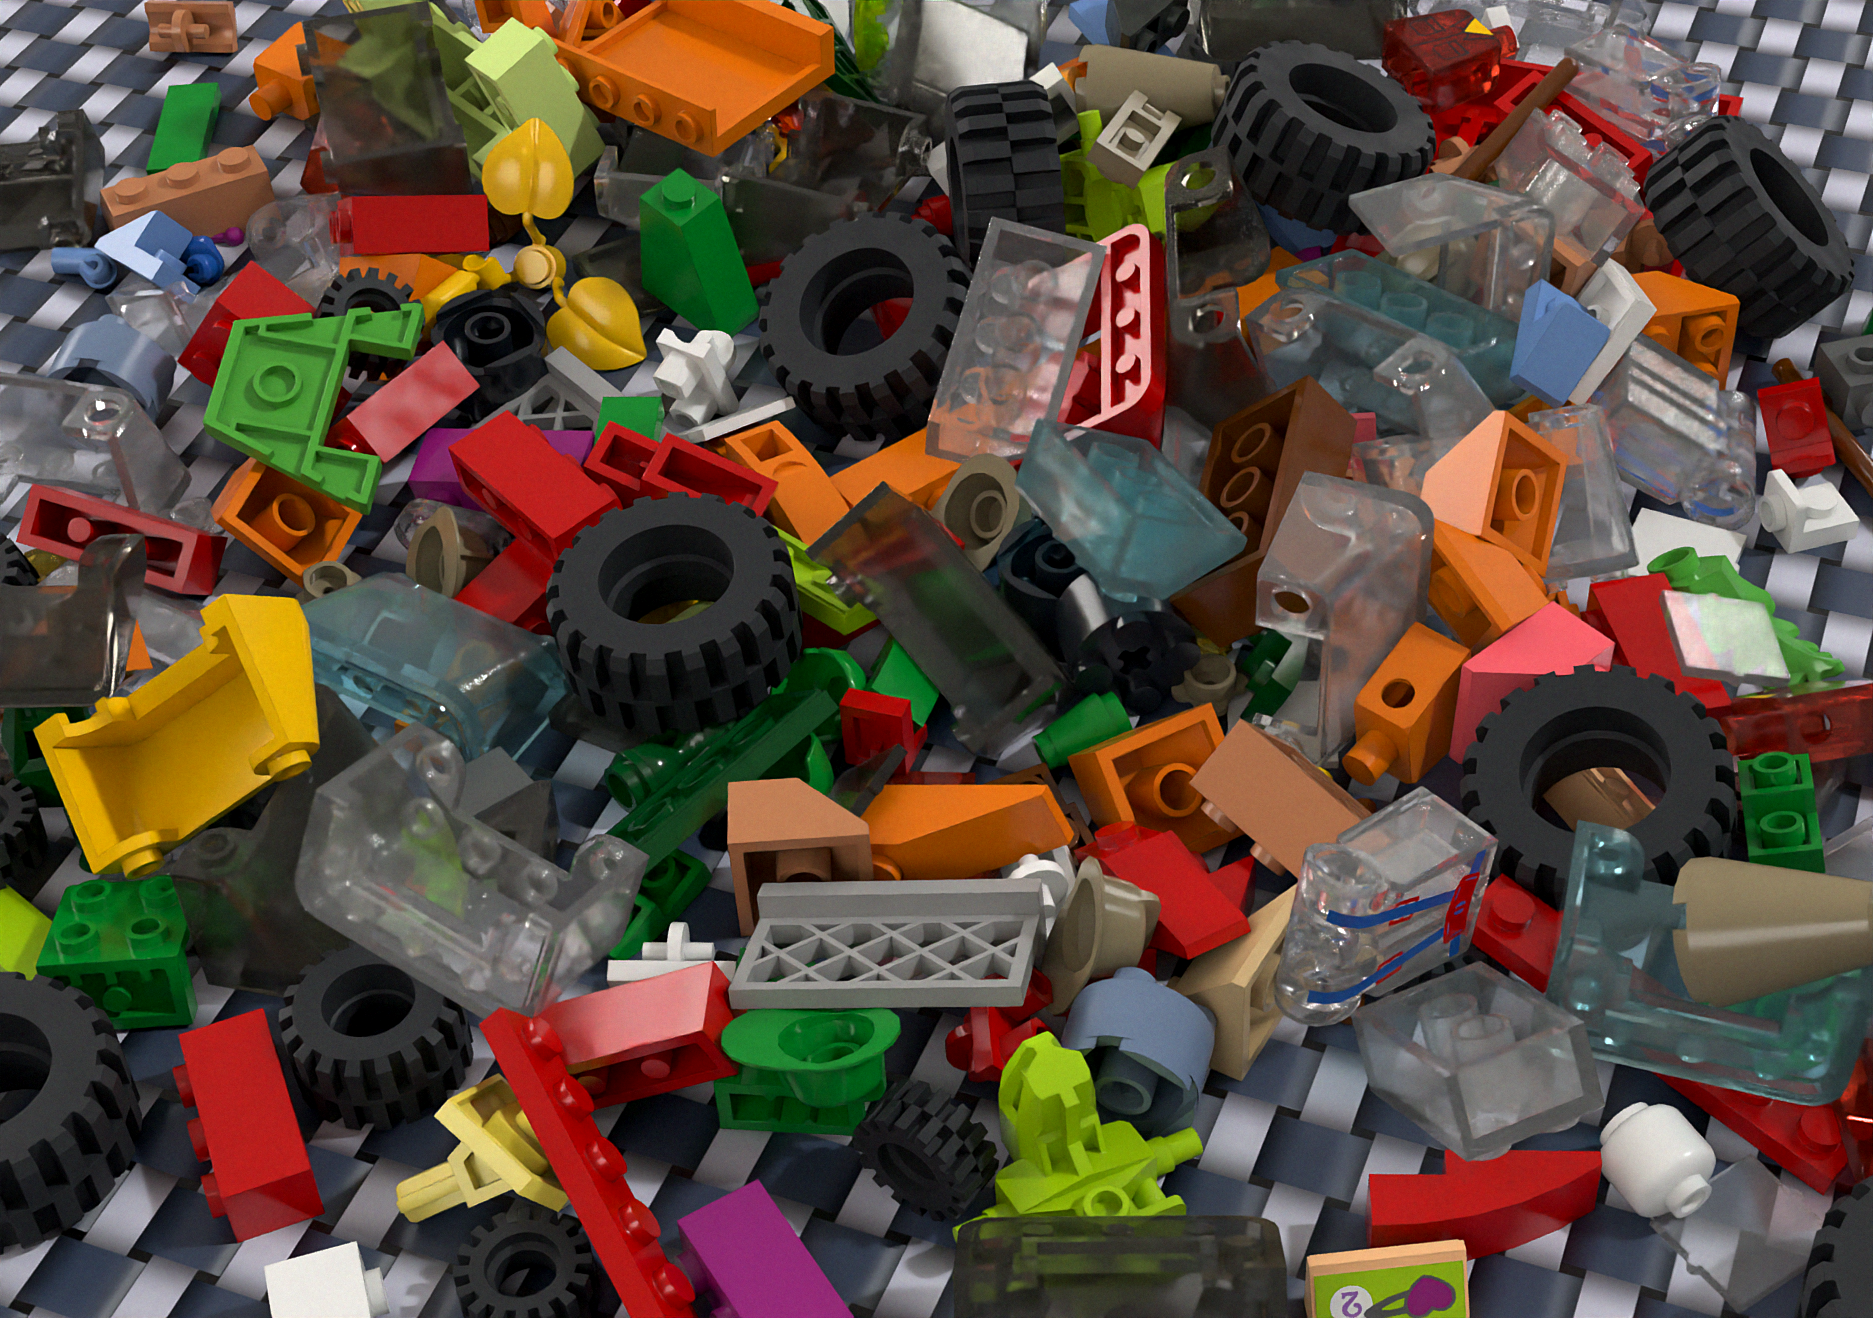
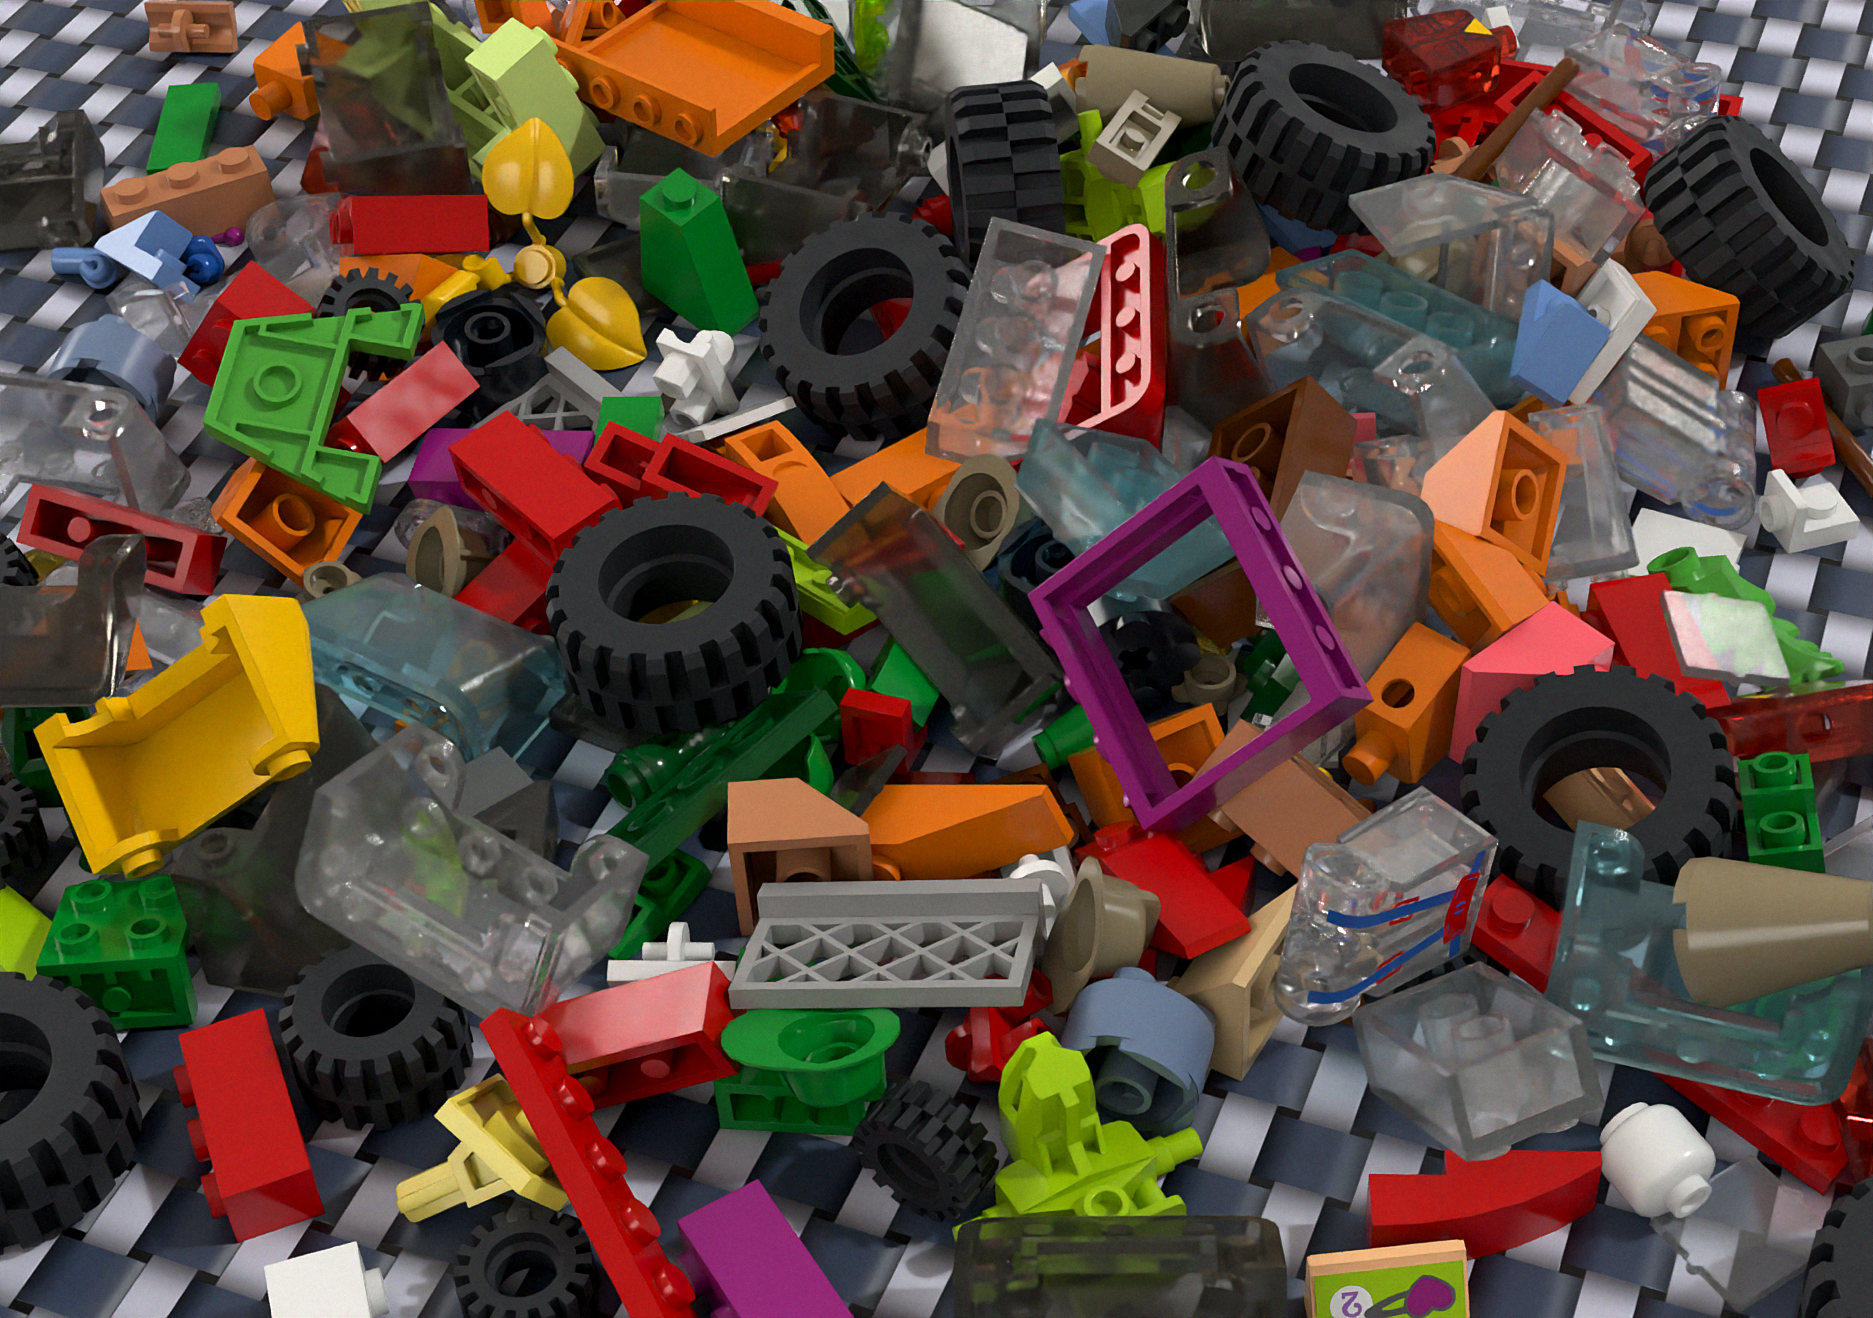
none -> magenta window [1027,456,1374,832]

